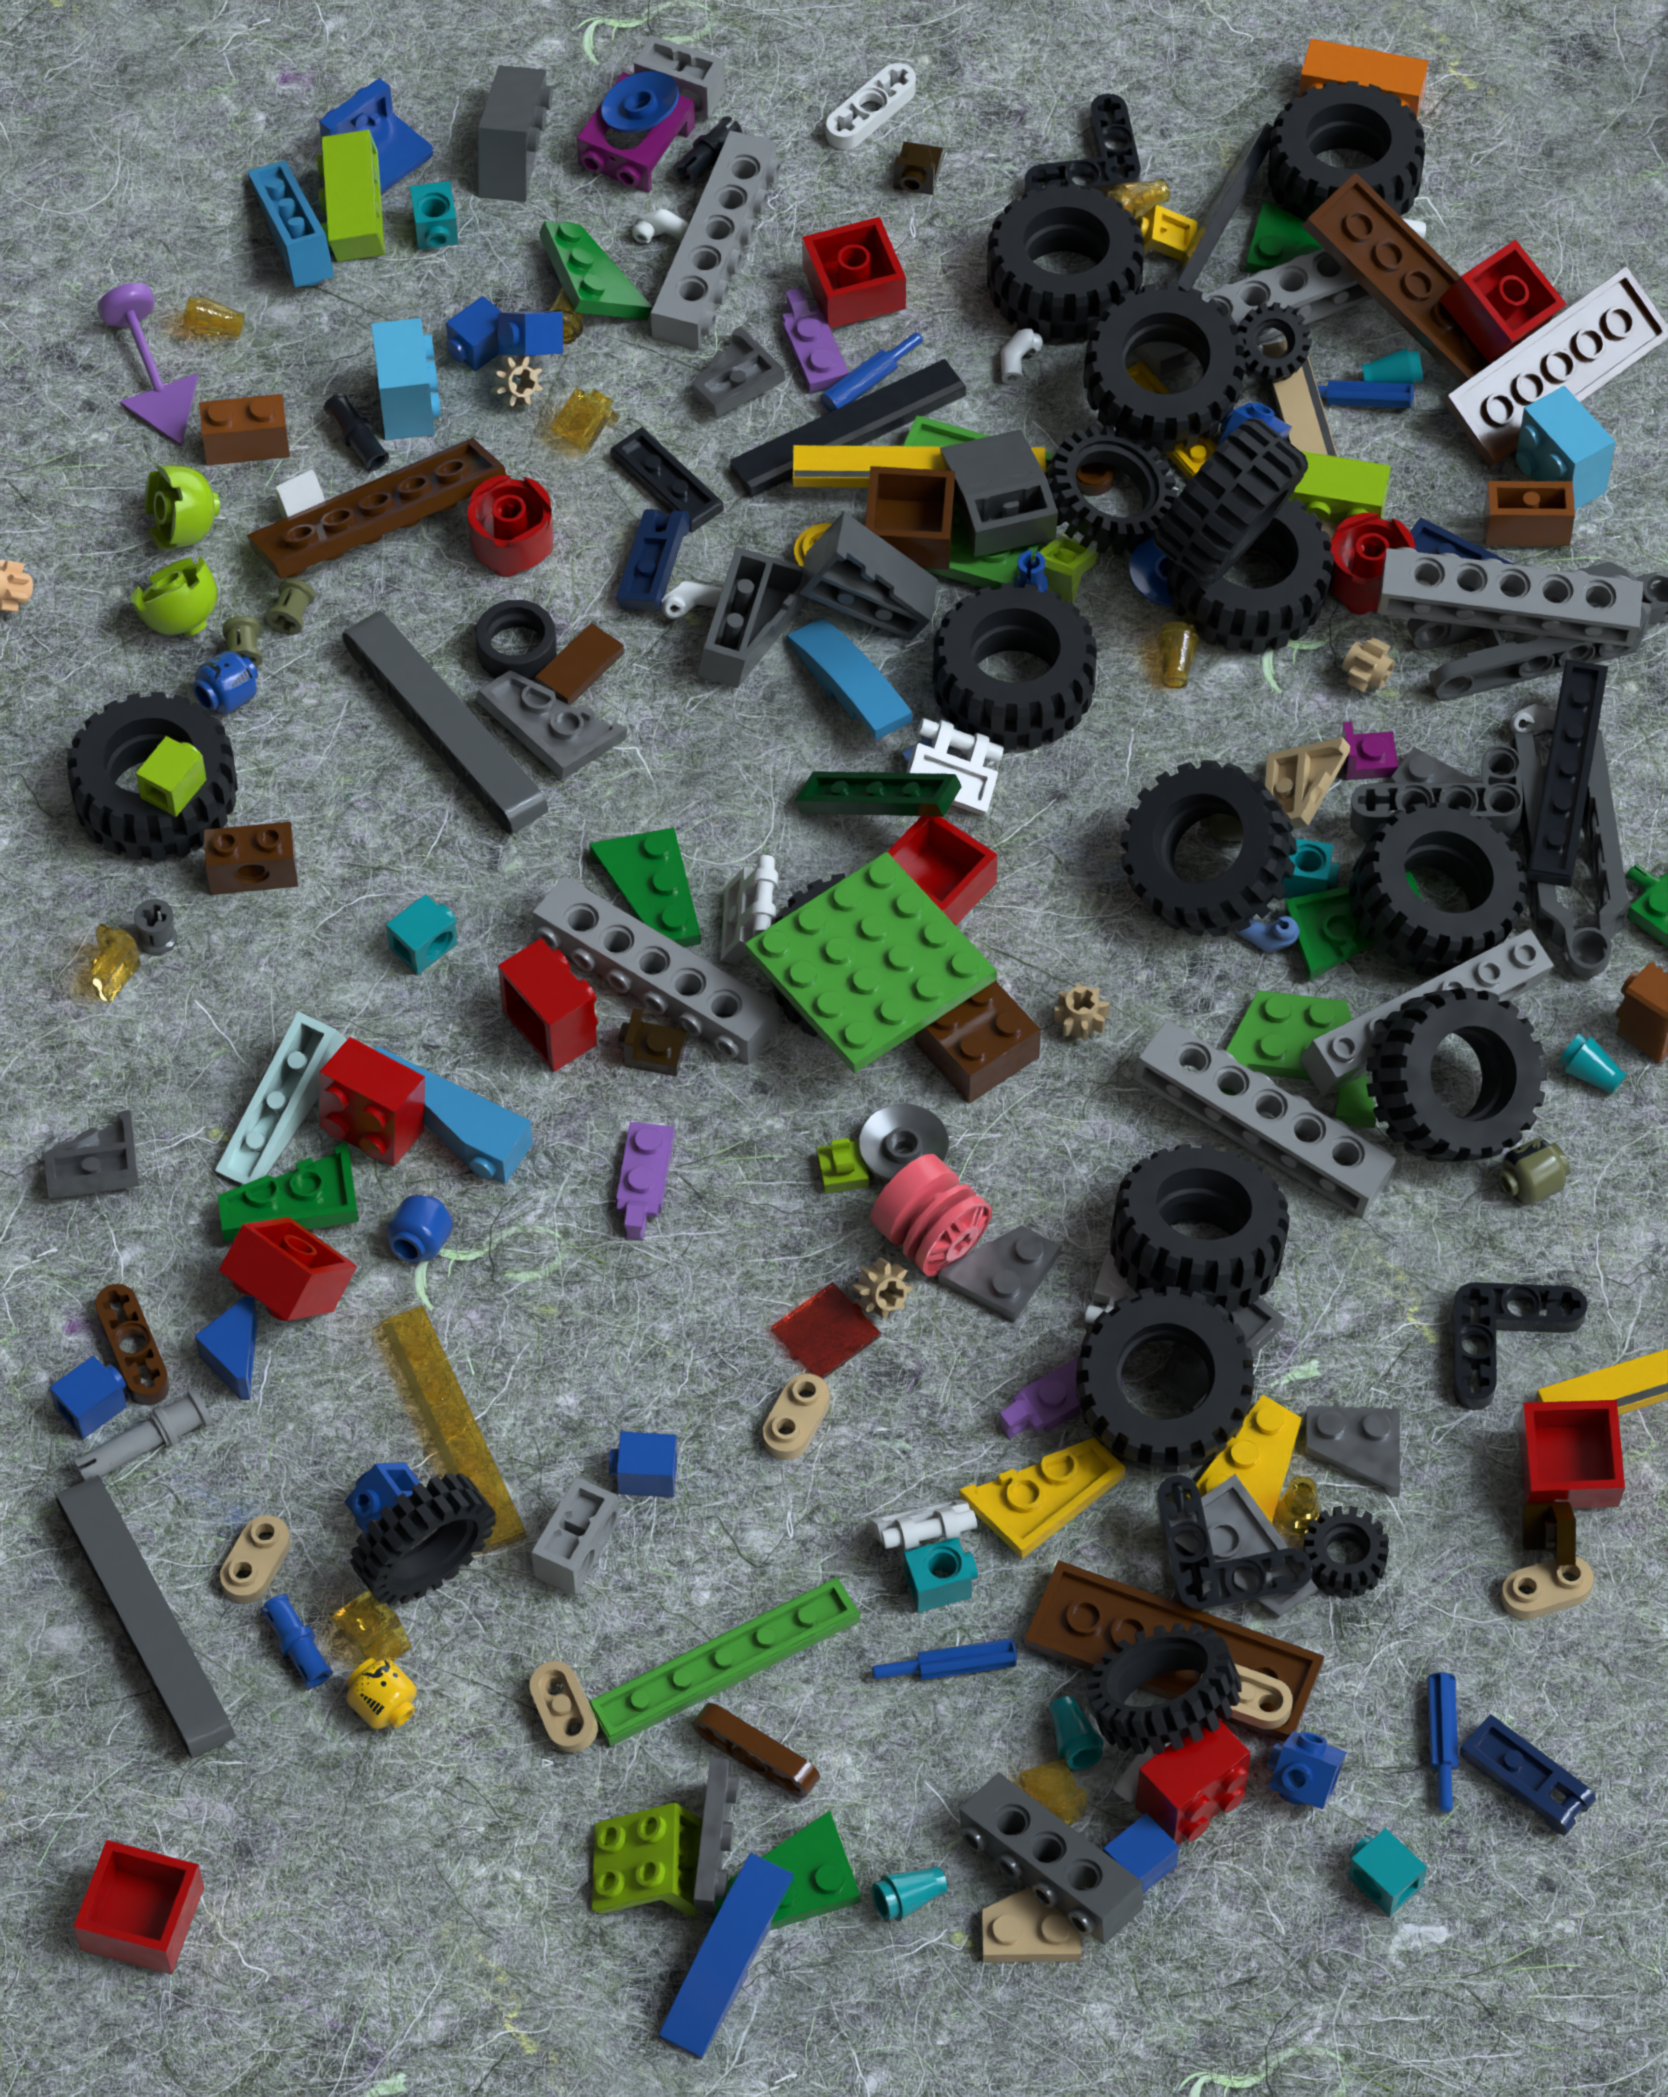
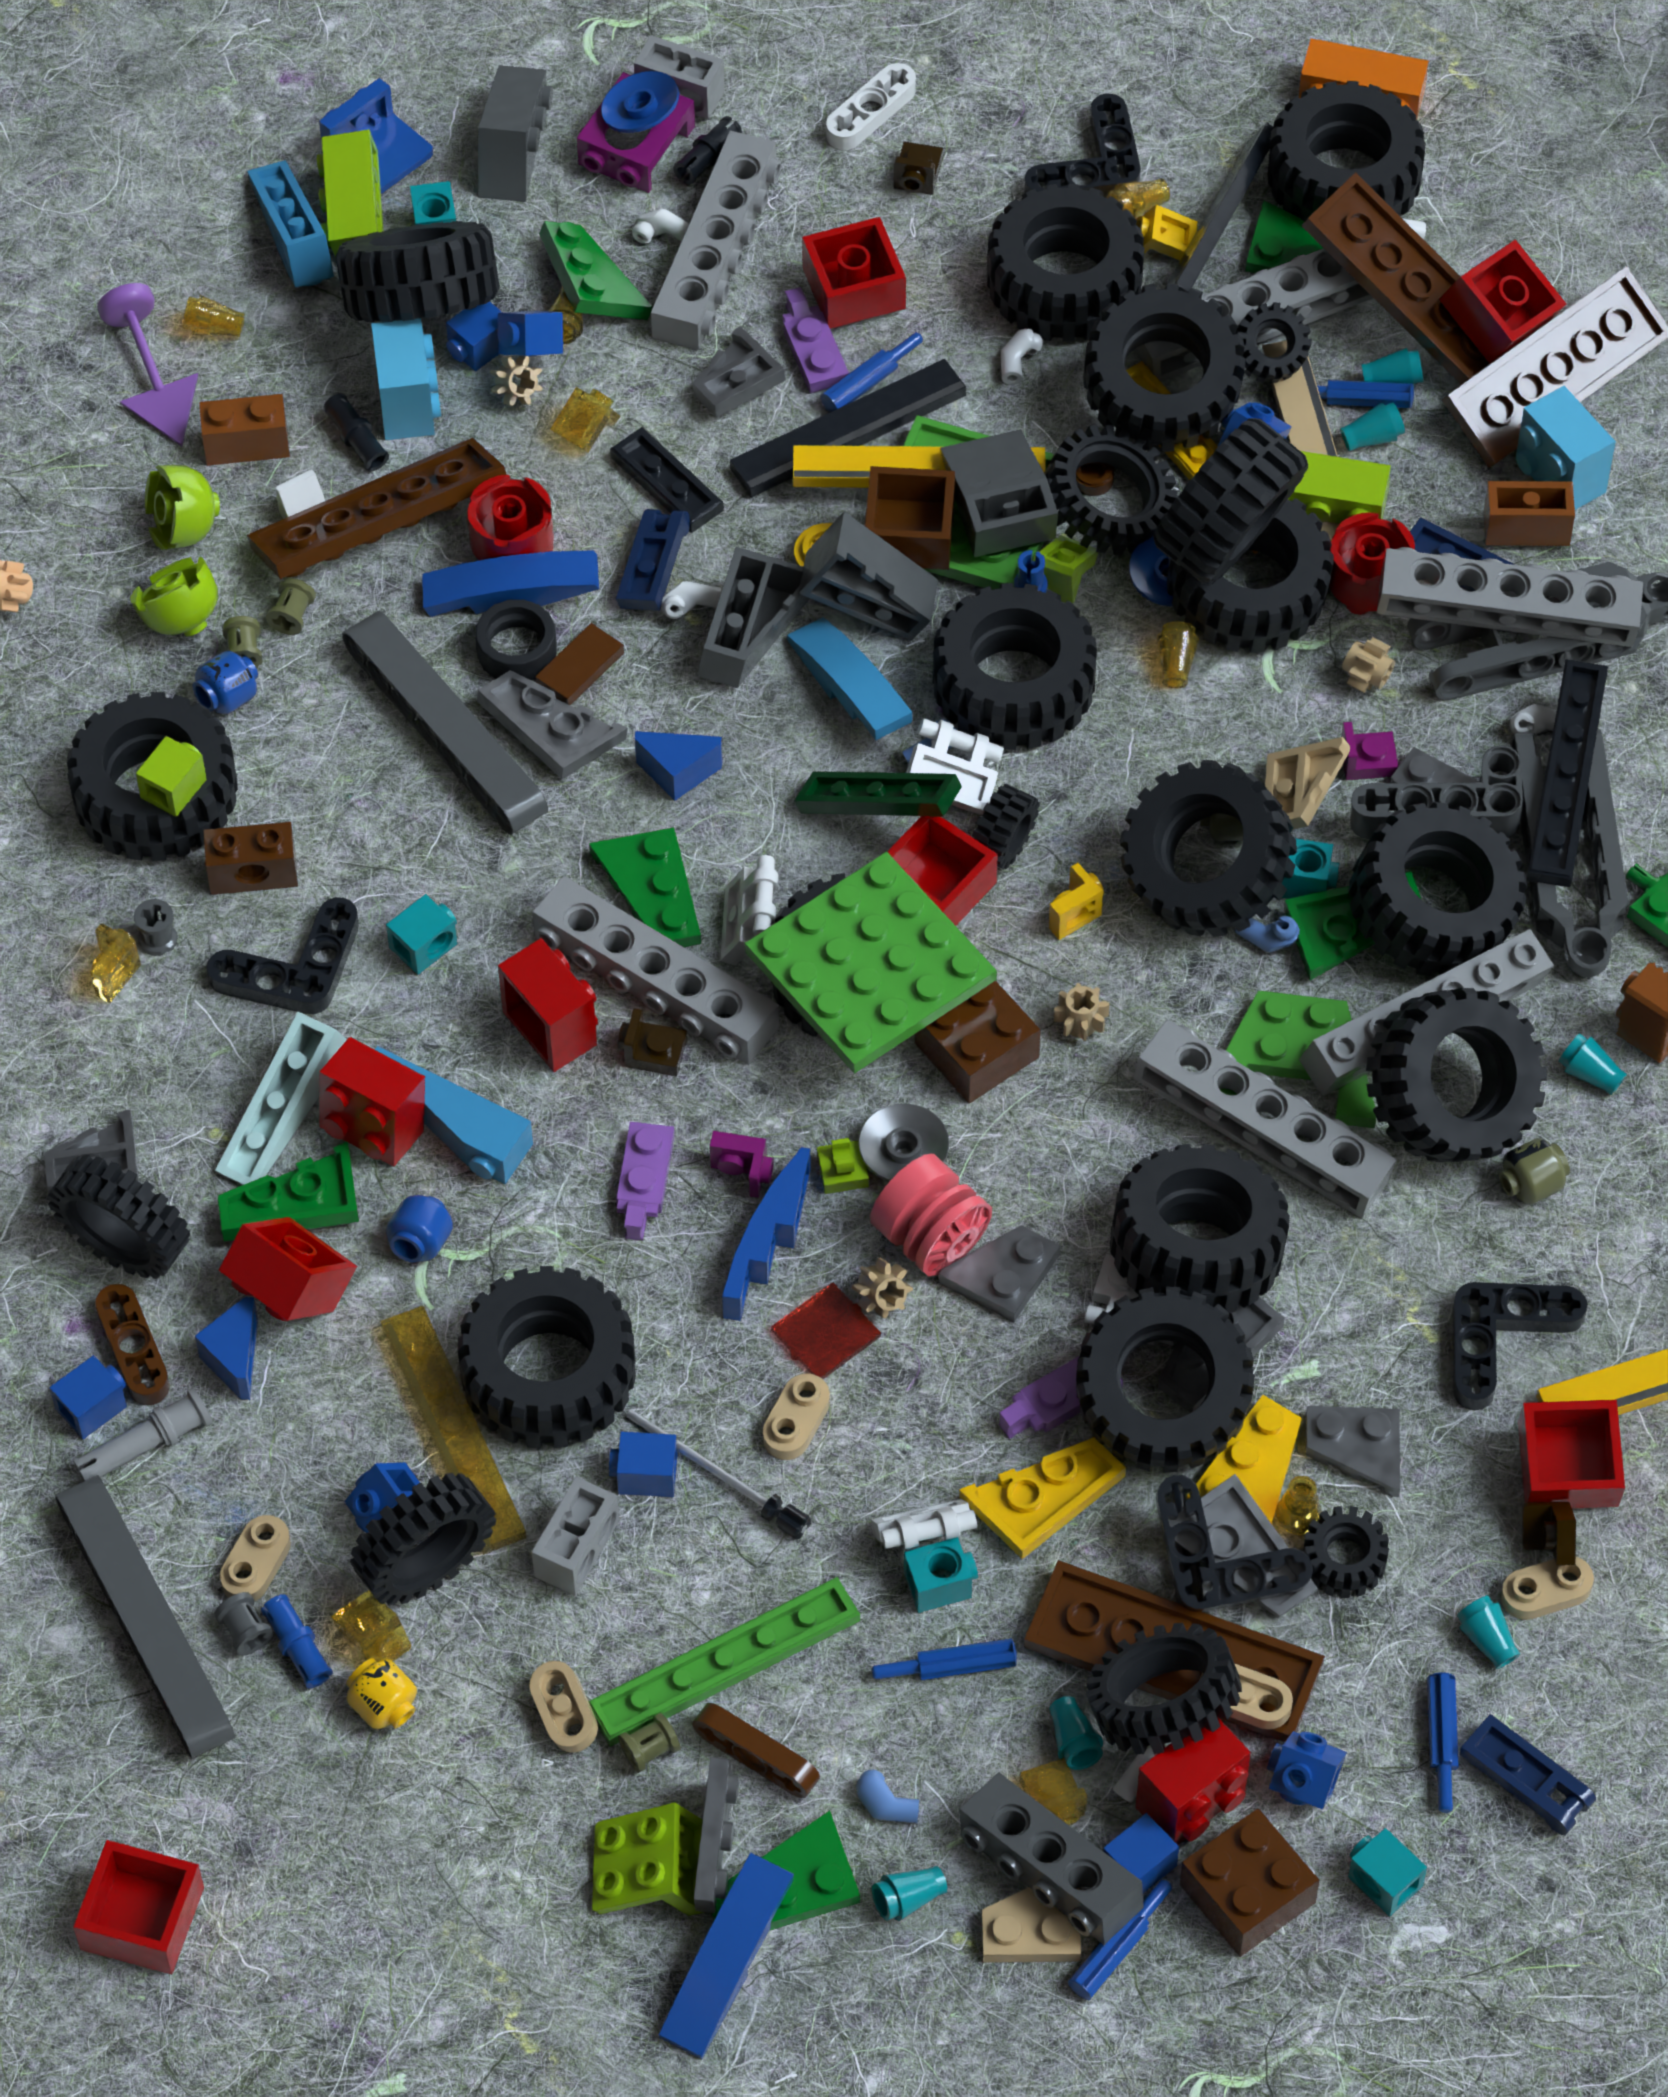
none -> black tyre [47,1155,190,1279]
none -> black beam [206,897,359,1014]
none -> dark grey bush [214,1592,274,1656]
none -> black tyre [336,221,500,322]
none -> blue slope [422,550,599,617]
none -> black tyre [457,1266,636,1449]
none -> olive bush [618,1712,681,1773]
none -> piece [626,1409,811,1540]
none -> blue slope [634,731,723,801]
none -> magenta bracket [709,1131,774,1198]
none -> blue slope [722,1147,811,1321]
none -> medium blue arm [856,1769,919,1823]
none -> black tyre [972,783,1040,869]
none -> yellow bracket [1049,862,1104,940]
none -> blue axle [1067,1880,1172,2001]
none -> reddish brown piece [1179,1808,1320,1957]
none -> teal cone [1340,402,1405,451]
none -> teal cone [1457,1595,1520,1669]

